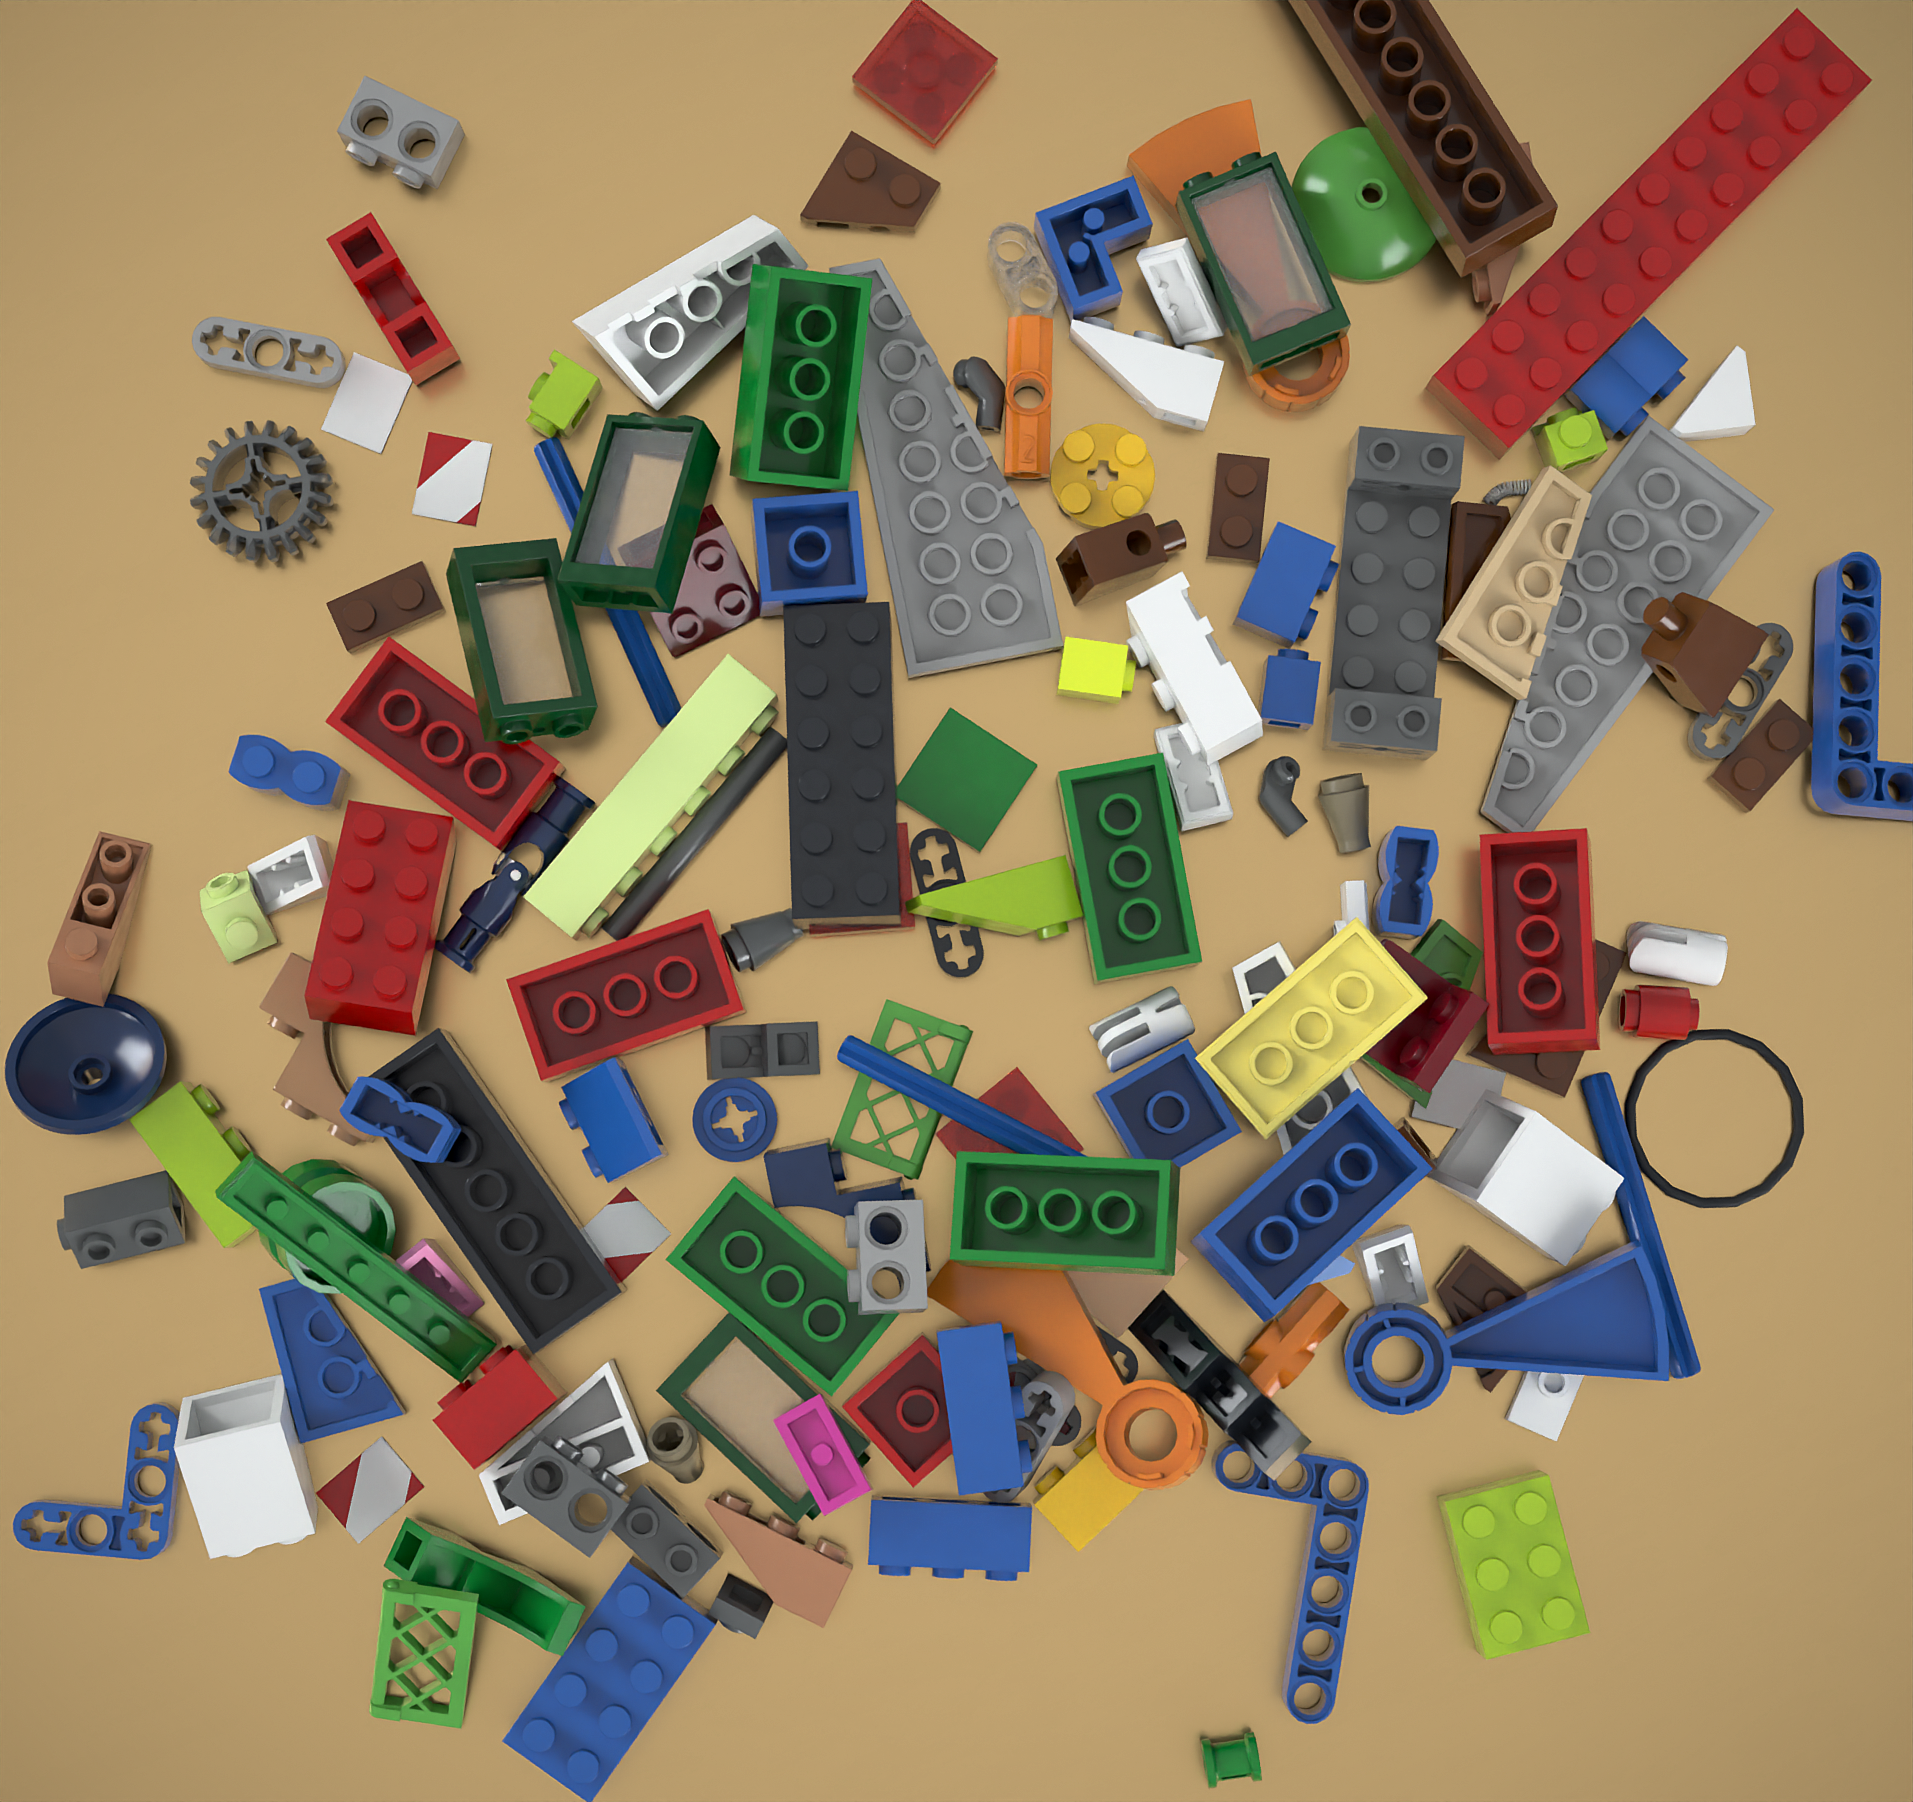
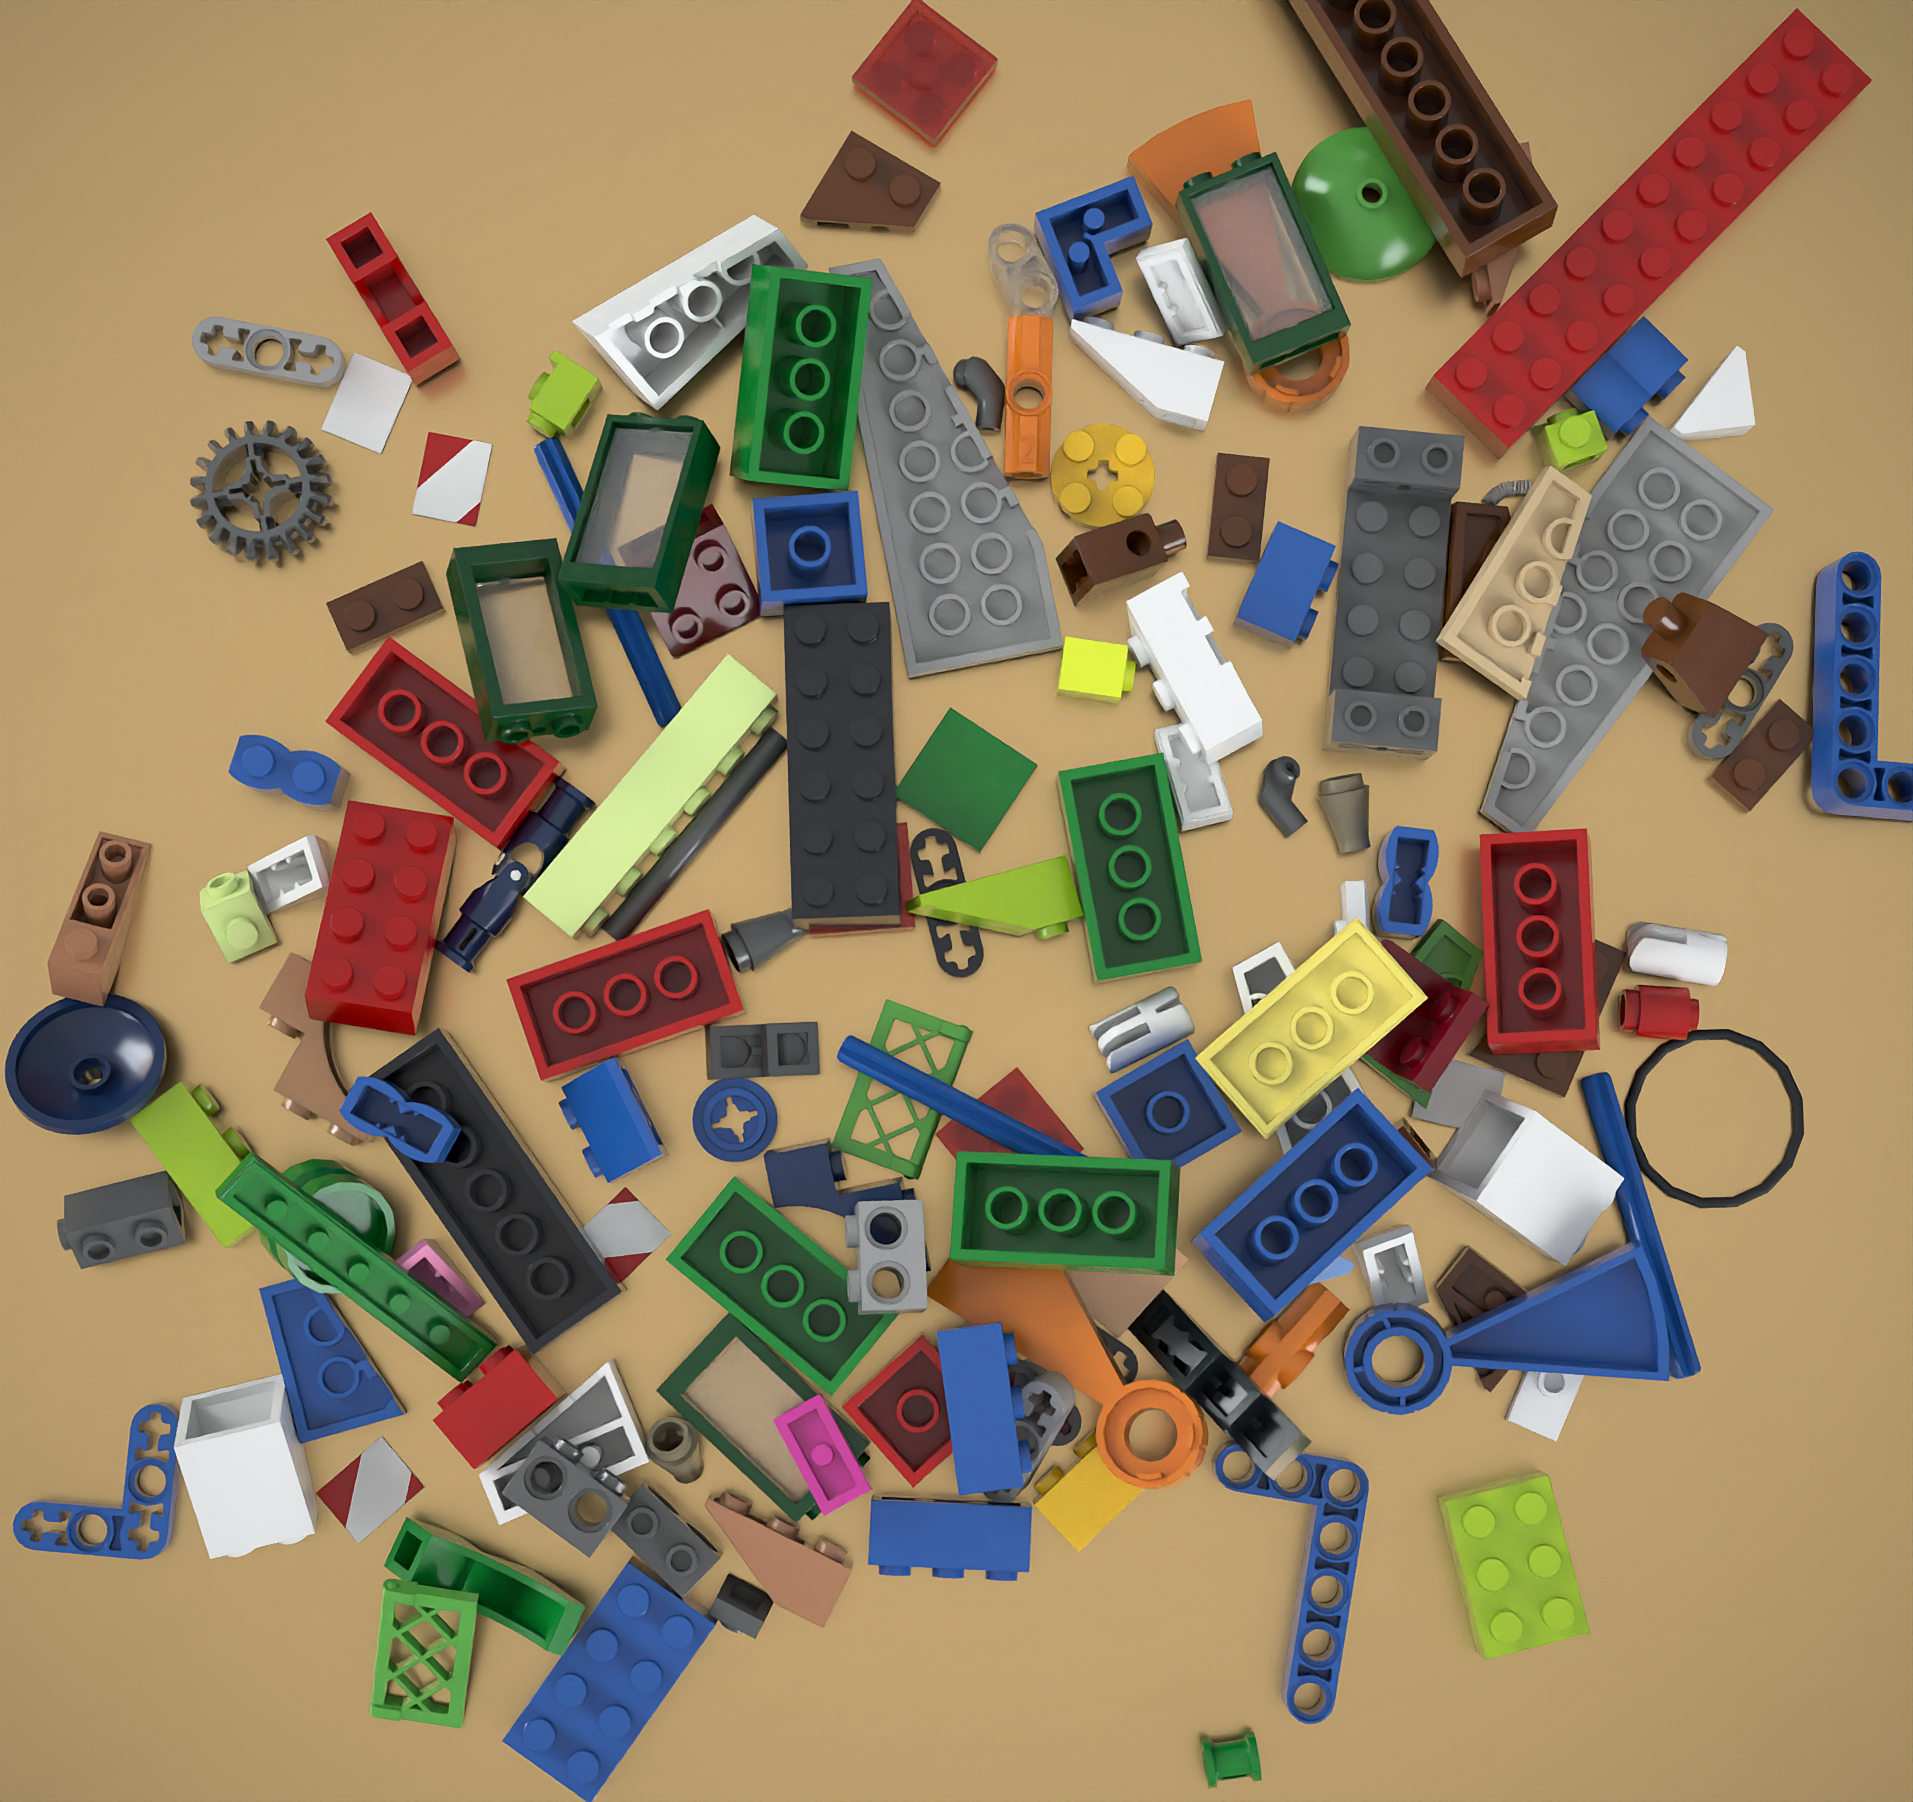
light grey brick [337,76,465,189] -> none
blue brick [1258,649,1321,730] -> none

